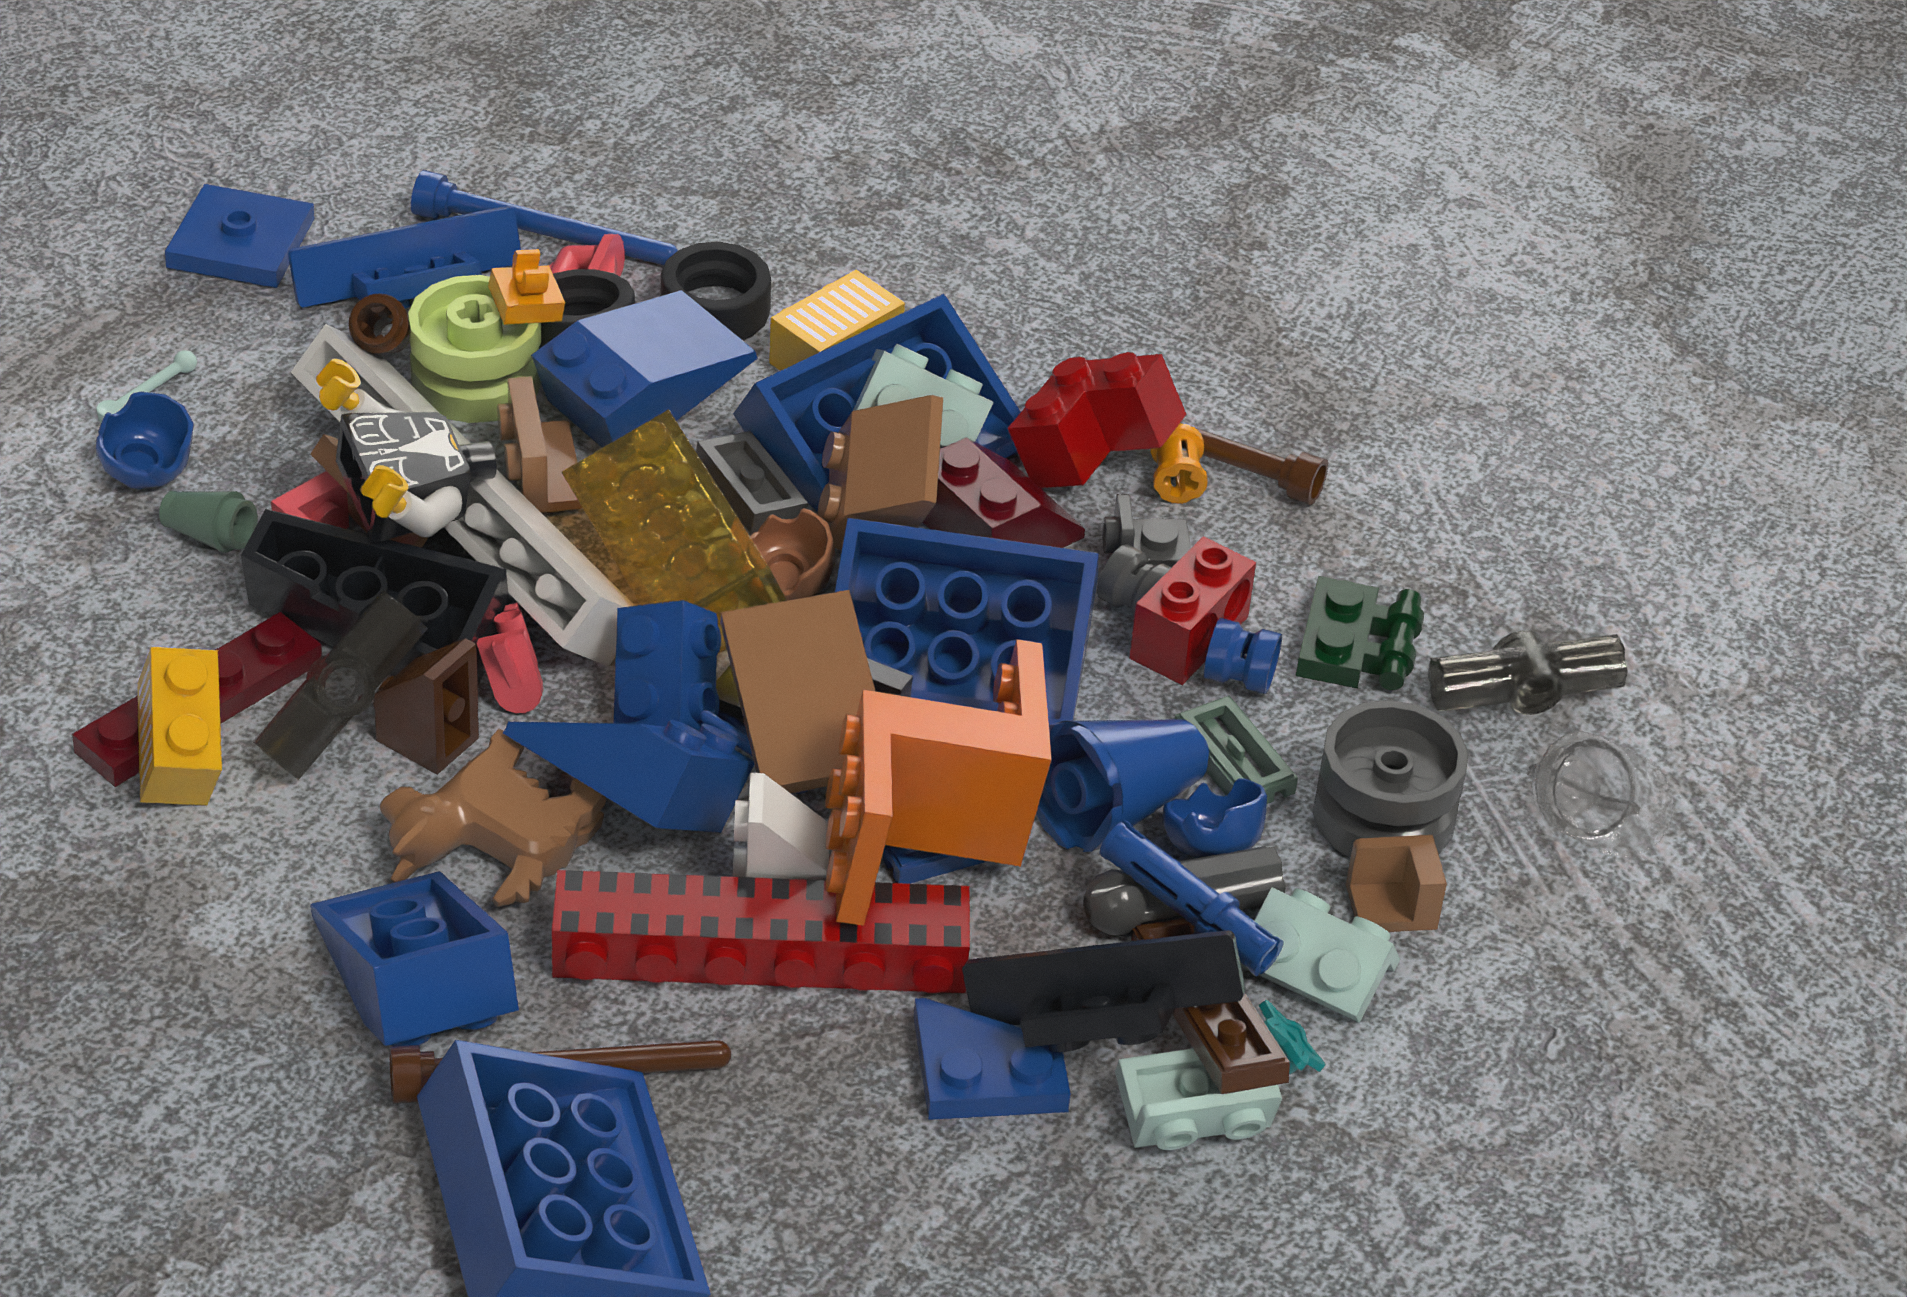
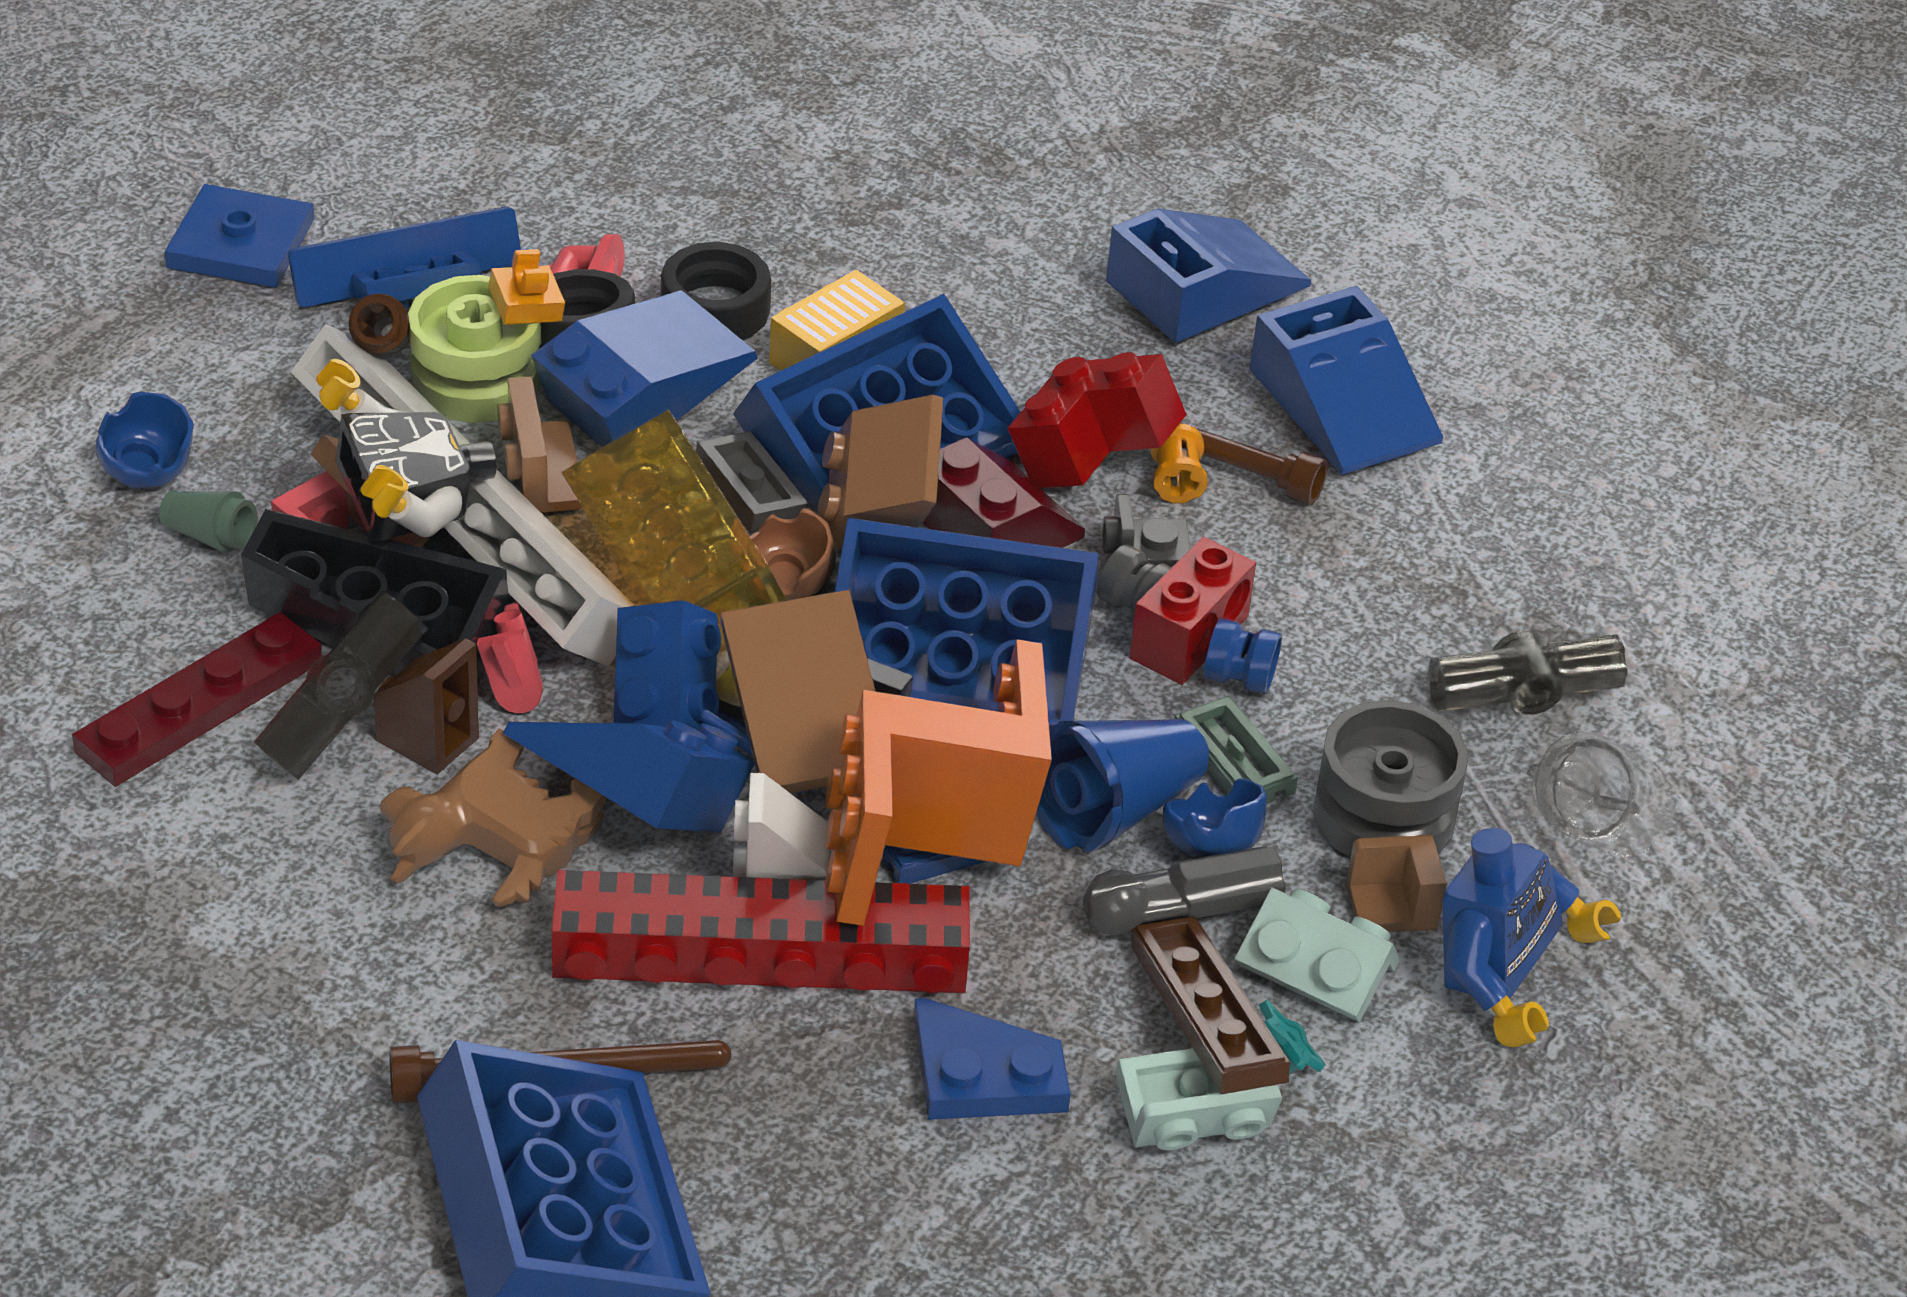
light aqua hinge [96,350,197,422] -> none
yellow brick [137,647,222,805] -> none
blue slope [310,871,519,1046] -> none
blue piece [411,170,678,265] -> none
light aqua bracket [853,344,993,449] -> none
black bracket [962,931,1245,1052] -> none
blue pin [1099,820,1284,976] -> none
dark green plate [1296,576,1424,691] -> none
none -> blue slope [1106,208,1311,343]
none -> blue slope [1250,285,1443,475]
none -> blue torso [1443,828,1621,1047]

